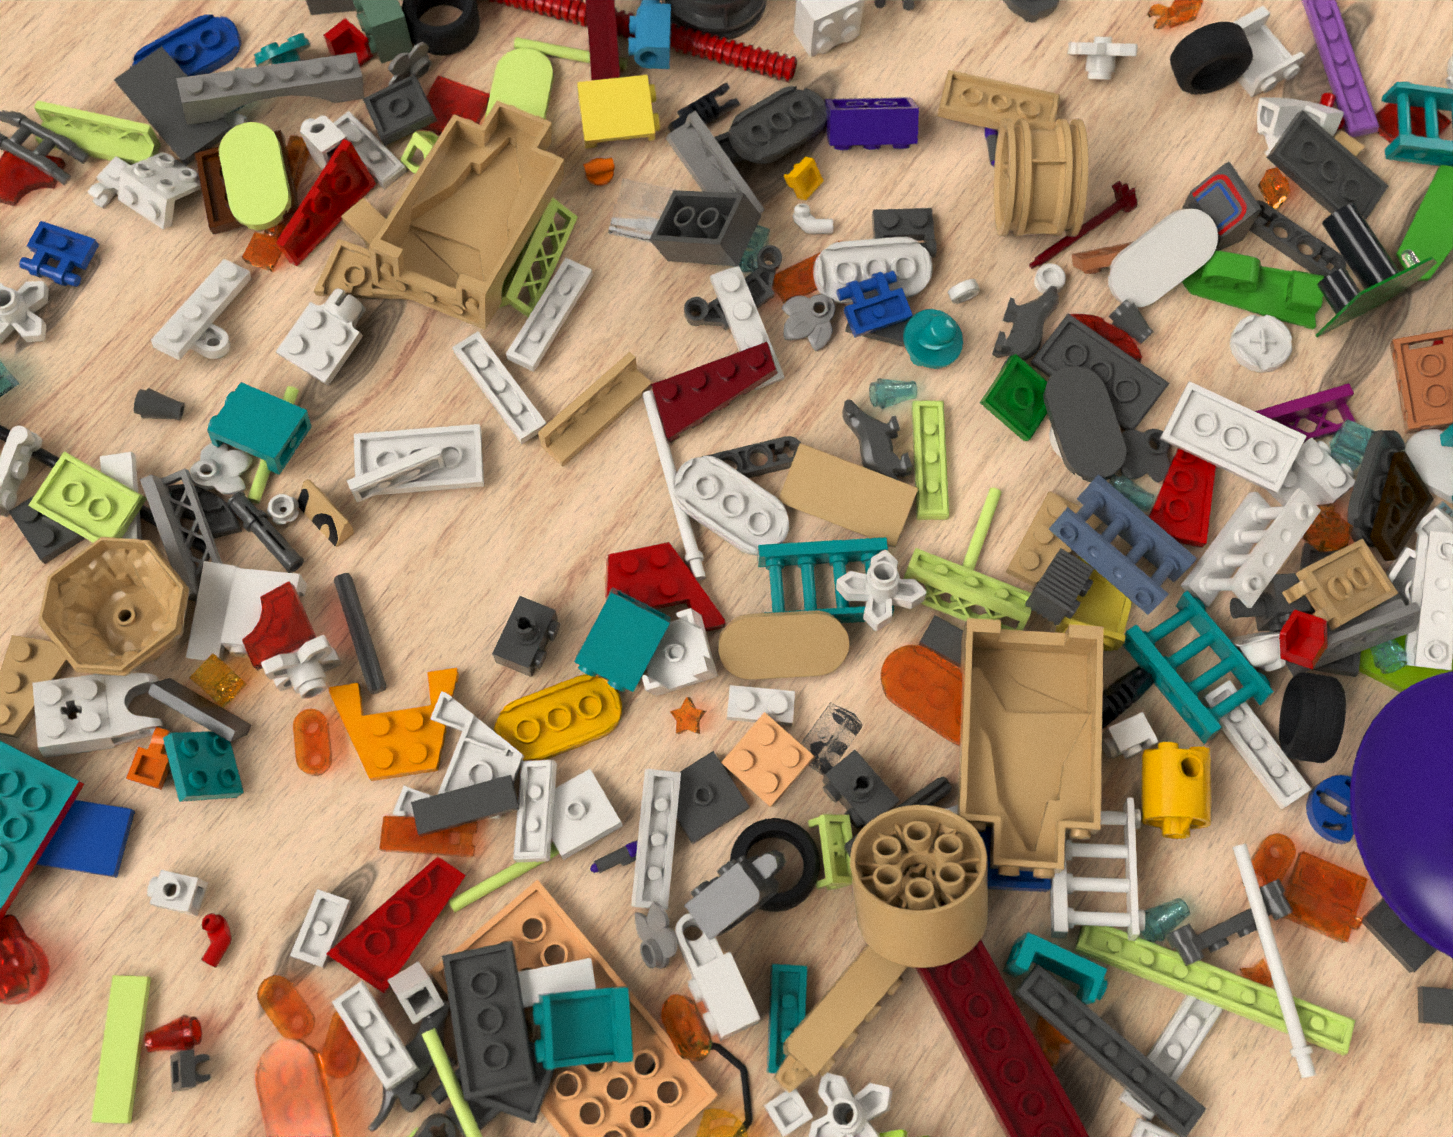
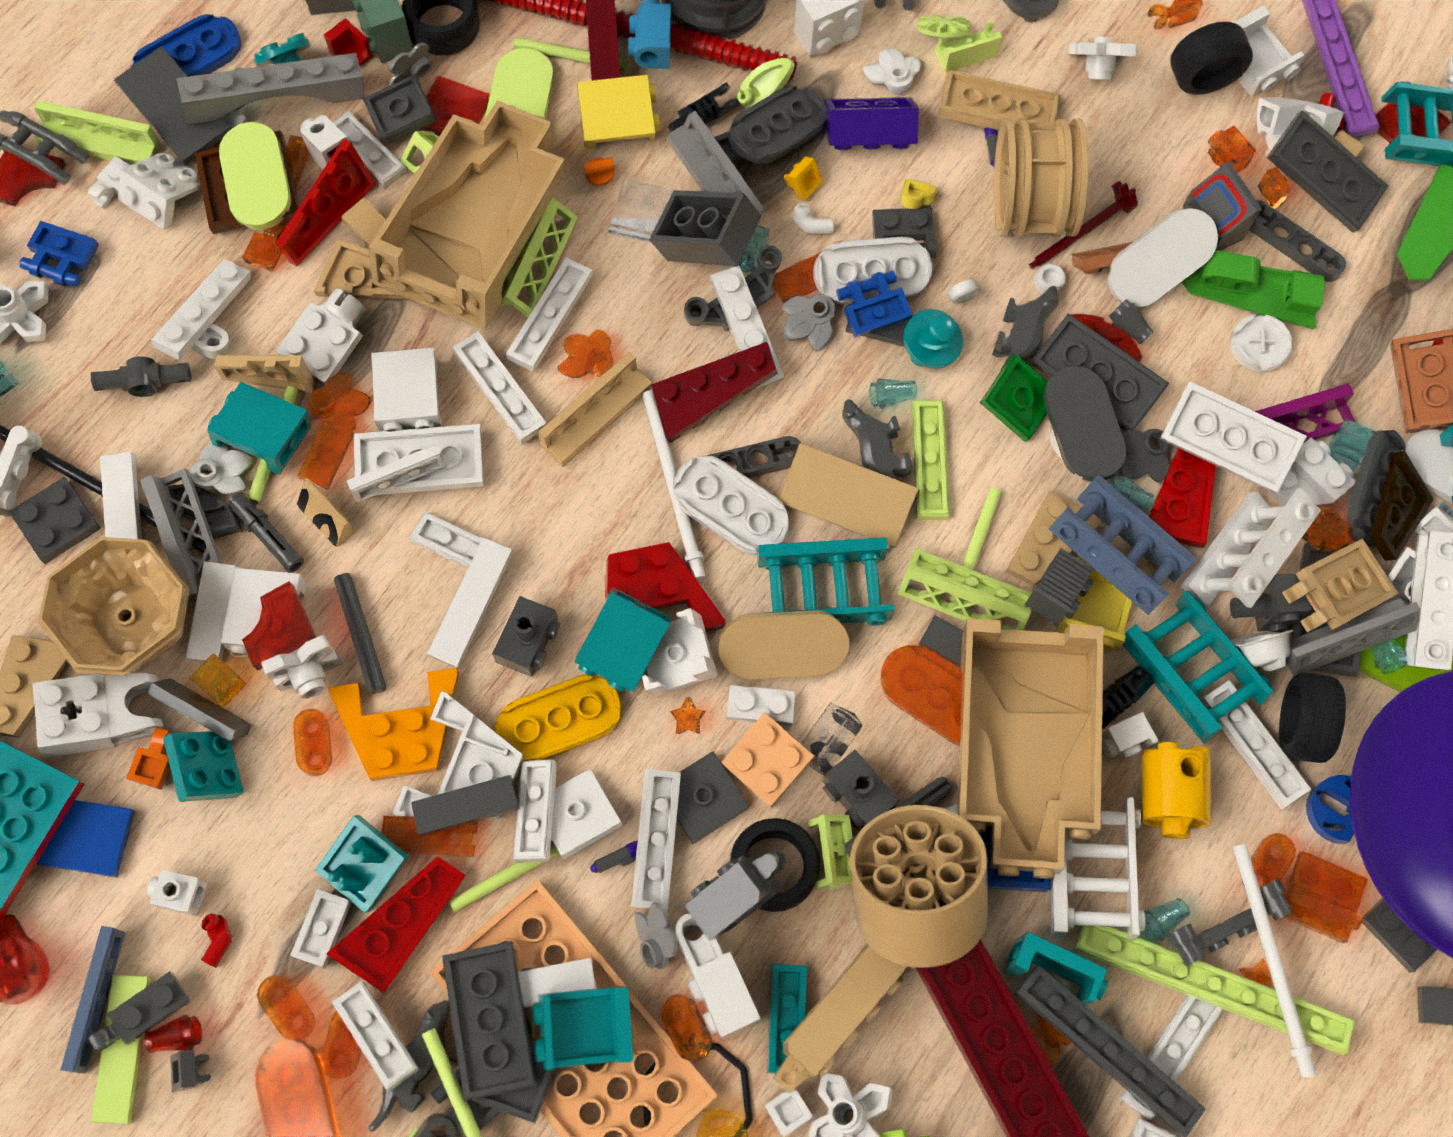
yellowish green tile [28,452,147,543] -> none
dark grey cone [134,388,185,421] -> none
white plate [267,494,299,525] -> none
white brick [387,962,444,1024] -> none
white plant [836,550,926,631] -> none
red panel [1279,609,1328,670] -> none
black piece [1315,203,1437,337] -> none
none -> sand blue tile [60,926,125,1074]
none -> dark grey plate [88,971,191,1051]
none -> dark grey pin [91,357,191,397]
none -> tan wing [214,355,315,394]
none -> clear orange plate [297,420,354,490]
none -> clear orange plate [308,374,372,432]
none -> teal plate [315,815,410,913]
none -> white panel [371,347,442,432]
none -> white tile [410,511,482,569]
none -> white tile [427,537,514,668]
none -> clear orange plate [557,329,614,378]
none -> yellowish green arm [737,58,795,108]
none -> white plate [863,48,921,94]
none -> light yellow tile [900,179,937,209]
none -> yellowish green wheel [917,14,971,38]
none -> yellowish green hinge [934,21,1002,73]
none -> clear orange brick [1208,125,1257,173]

